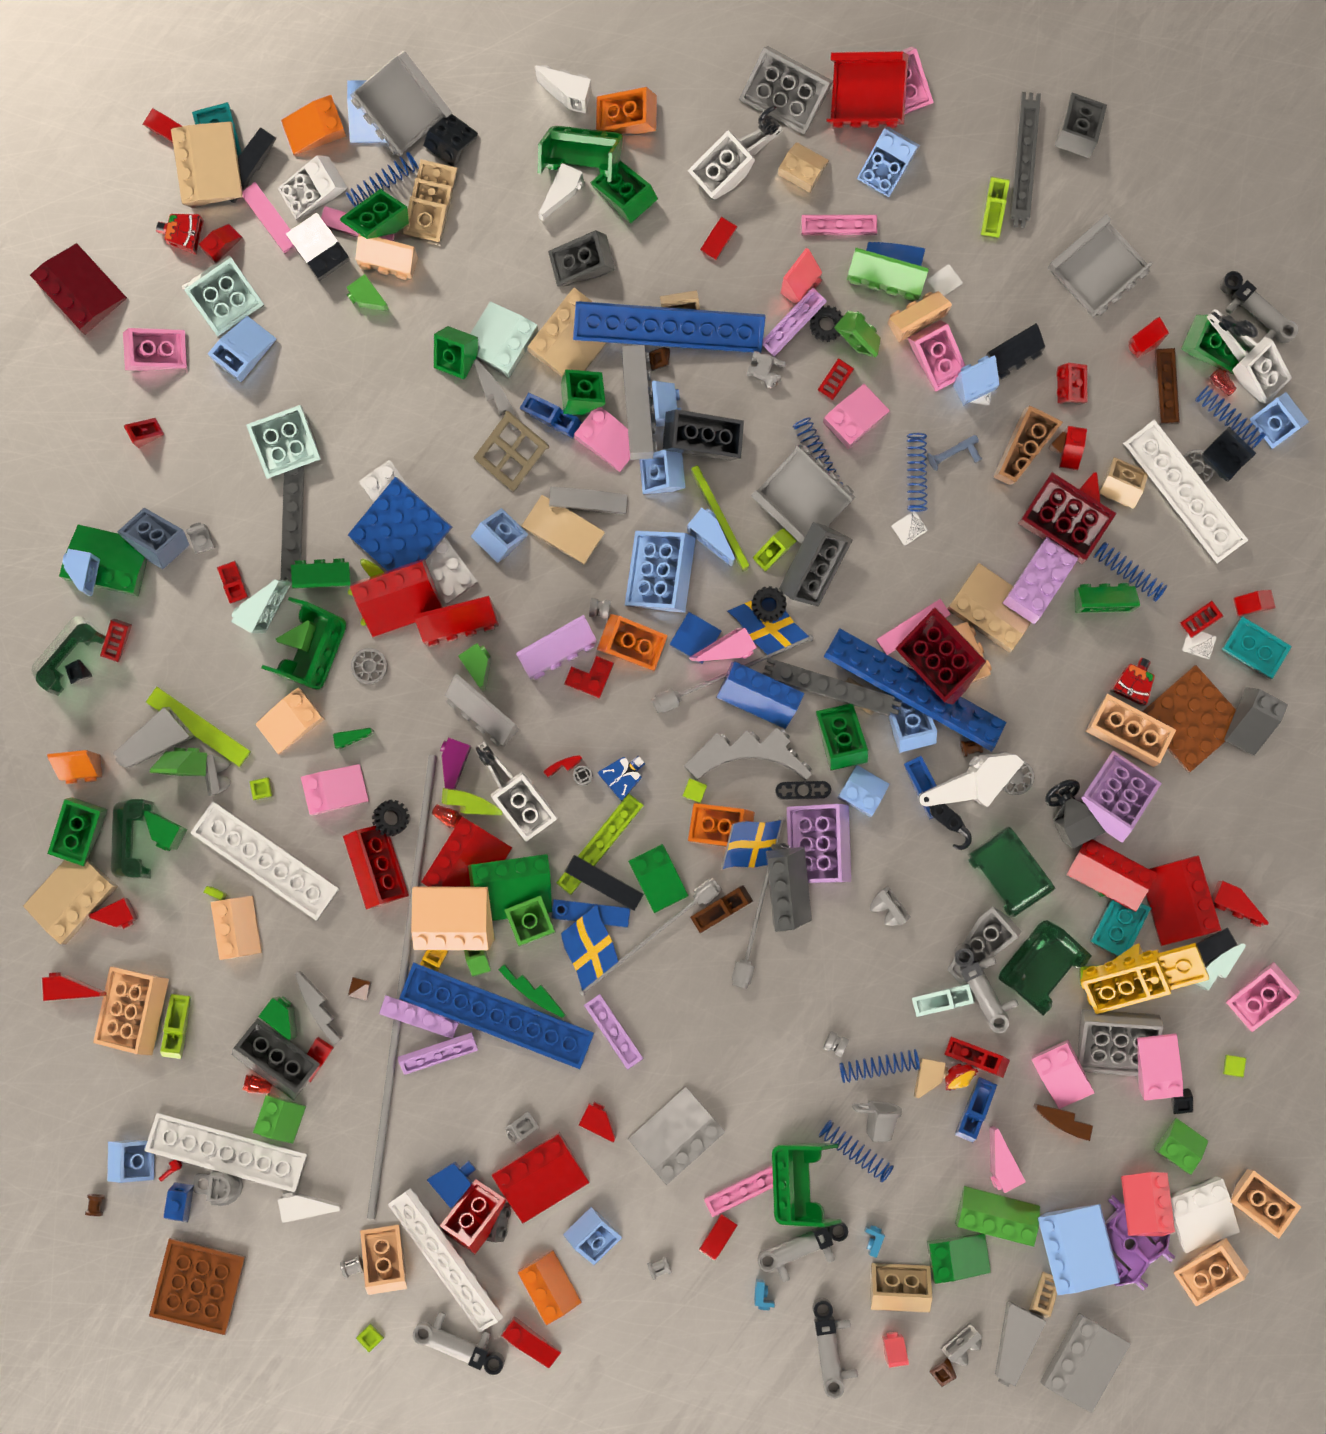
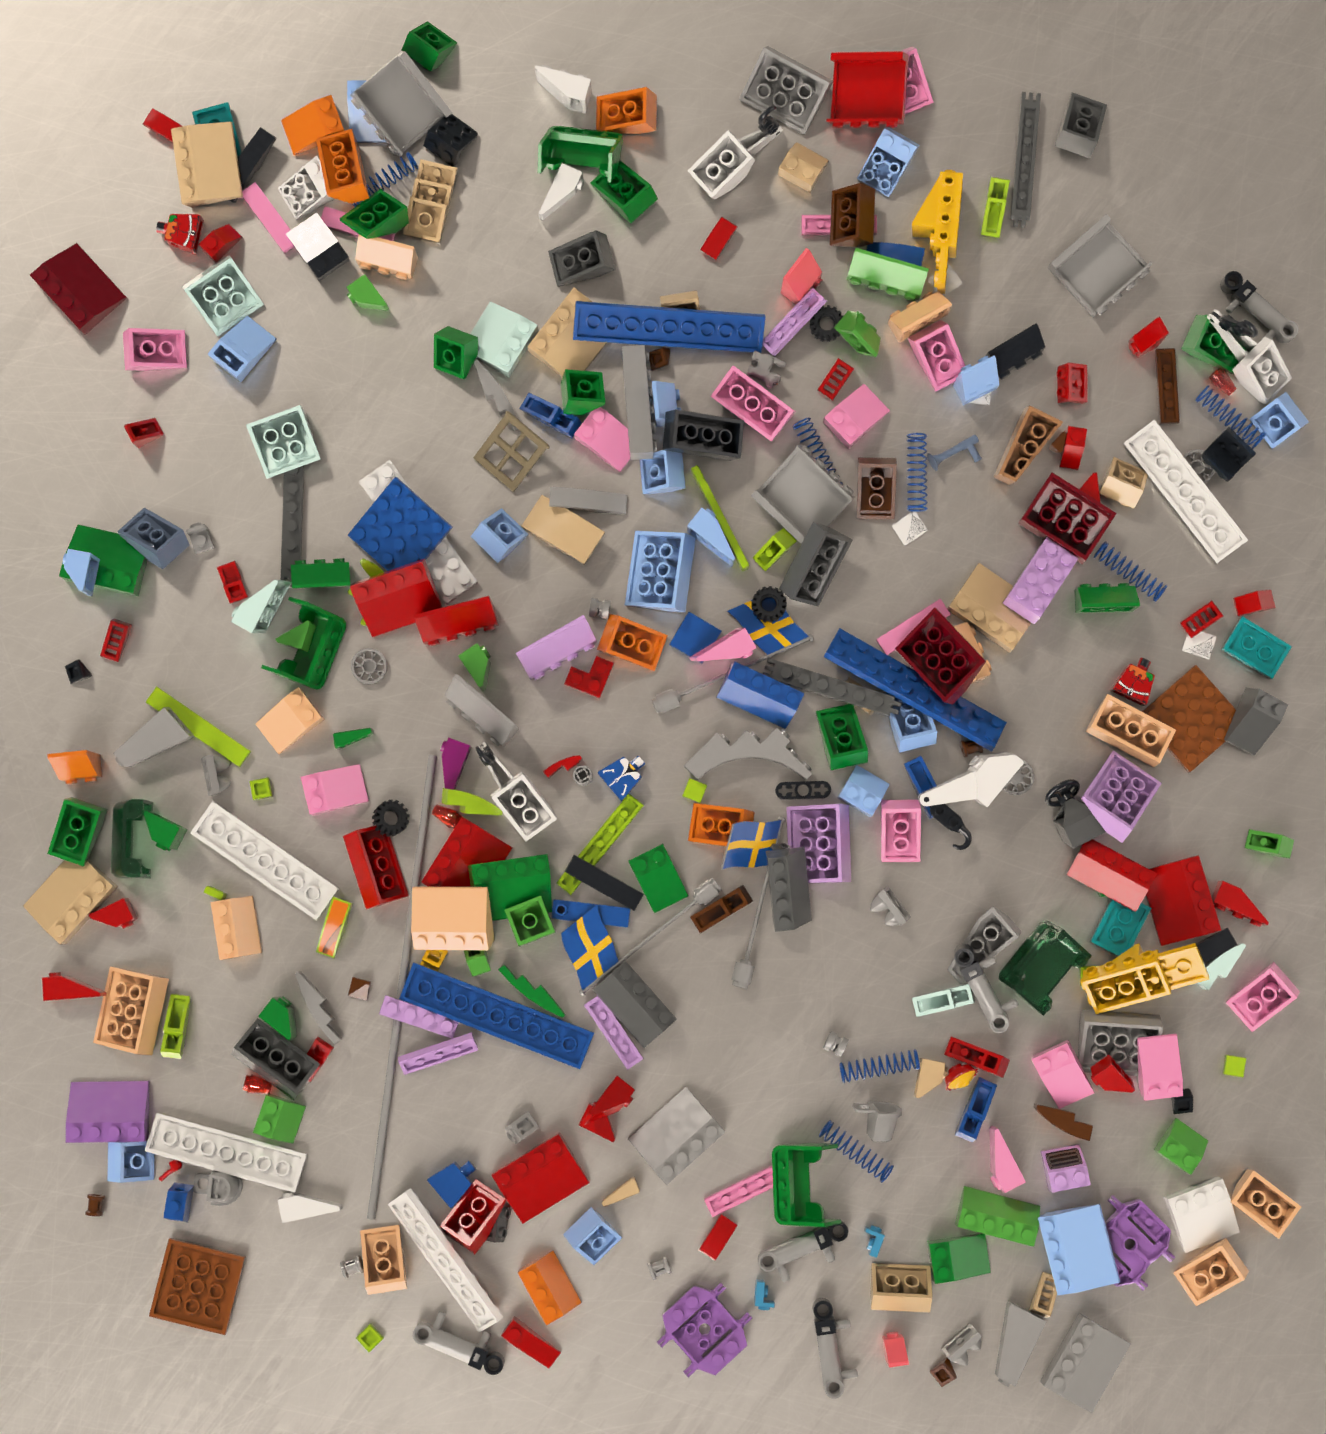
clear green windscreen [31,616,106,696] -> none
bright green slope [150,748,207,776] -> none
clear green windscreen [968,826,1055,917] -> none
coral slope [1121,1172,1175,1236] -> none
none -> medium lavender slope [66,1081,149,1143]
none -> orange slope [316,129,370,204]
none -> slope [316,897,353,958]
none -> green slope [401,21,457,71]
none -> red slope [581,1076,635,1125]
none -> dark grey slope [593,961,677,1048]
none -> tan slope [602,1176,640,1207]
none -> medium lavender piece [657,1282,753,1378]
none -> bright pink slope [711,366,796,442]
none -> reddish brown slope [830,183,875,247]
none -> reddish brown slope [856,457,897,519]
none -> bright pink slope [881,800,921,862]
none -> yellow wedge [912,170,963,294]
none -> lavender slope [1041,1144,1091,1193]
none -> red slope [1090,1055,1135,1093]
none -> bright green slope [1245,829,1294,859]

